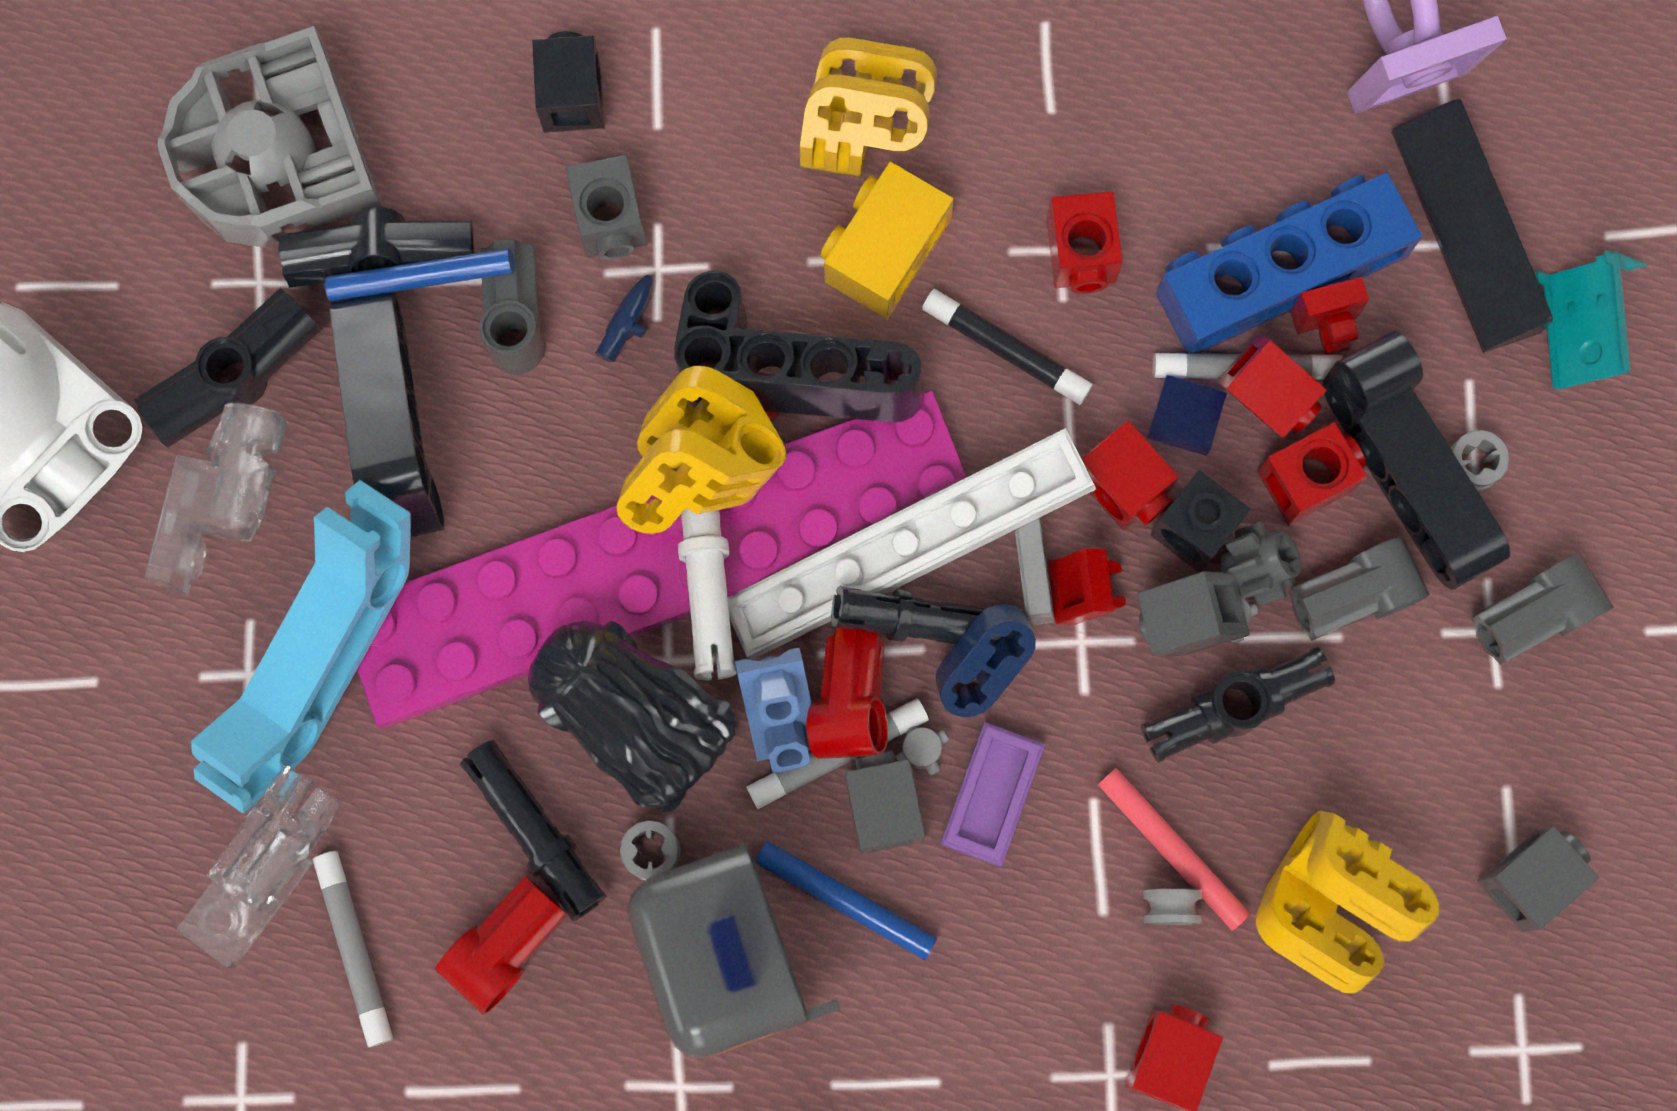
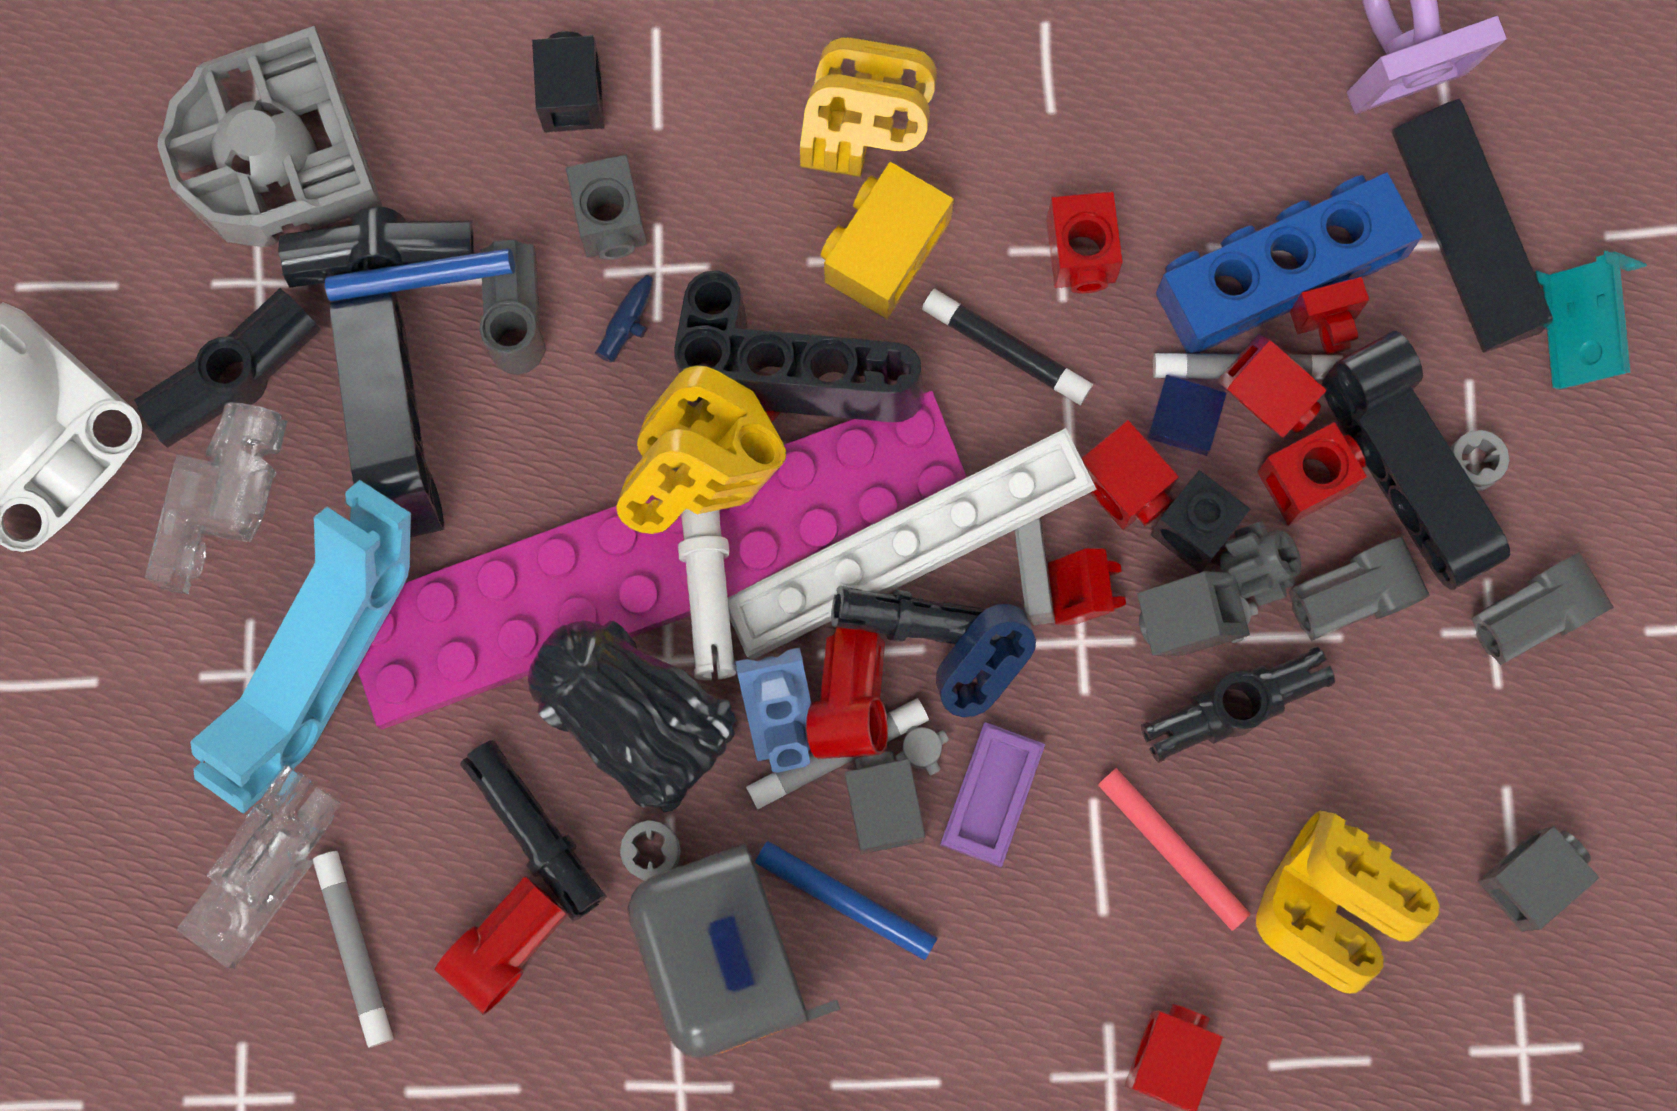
light grey bush [1142,889,1203,925] -> none

